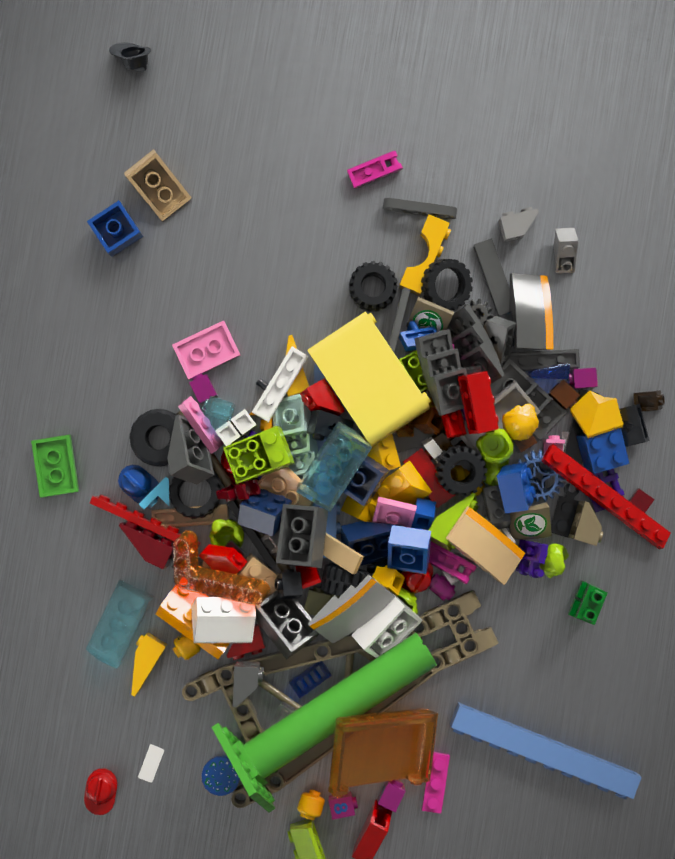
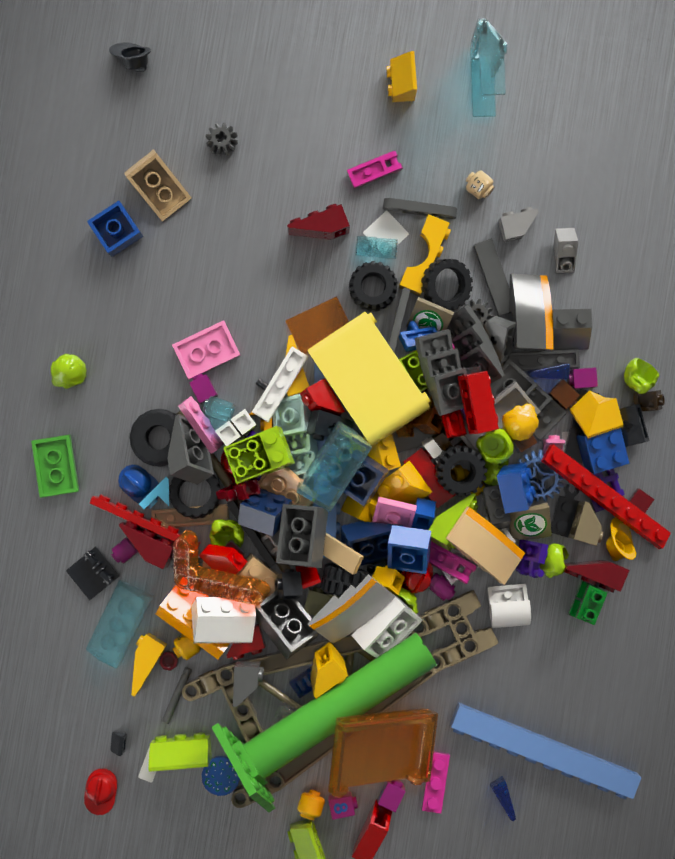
none -> lime hair [50,354,86,389]
none -> black hinge [66,546,119,601]
none -> black slope [110,732,127,756]
none -> magenta brick [111,537,138,564]
none -> lime slope [148,732,212,772]
none -> dark red tile [159,651,179,671]
none -> dark grey bar [162,667,192,724]
none -> dark grey gear [206,123,238,156]
none -> clear orange piece [285,296,349,354]
none -> dark red slope [287,204,350,240]
none -> yellow slope [311,642,348,699]
none -> clear light blue slope [356,236,398,259]
none -> white sticker [363,210,409,256]
none -> yellow slope [386,51,417,102]
none -> tan head [466,170,495,199]
none -> clear light blue windscreen [470,18,507,117]
none -> white brick [487,584,531,628]
none -> clear blue slope [490,776,516,821]
none -> dark grey slope [552,309,592,350]
none -> dark red slope [564,560,630,593]
none -> yellow piece [606,517,636,561]
none -> lime hair [624,358,660,394]

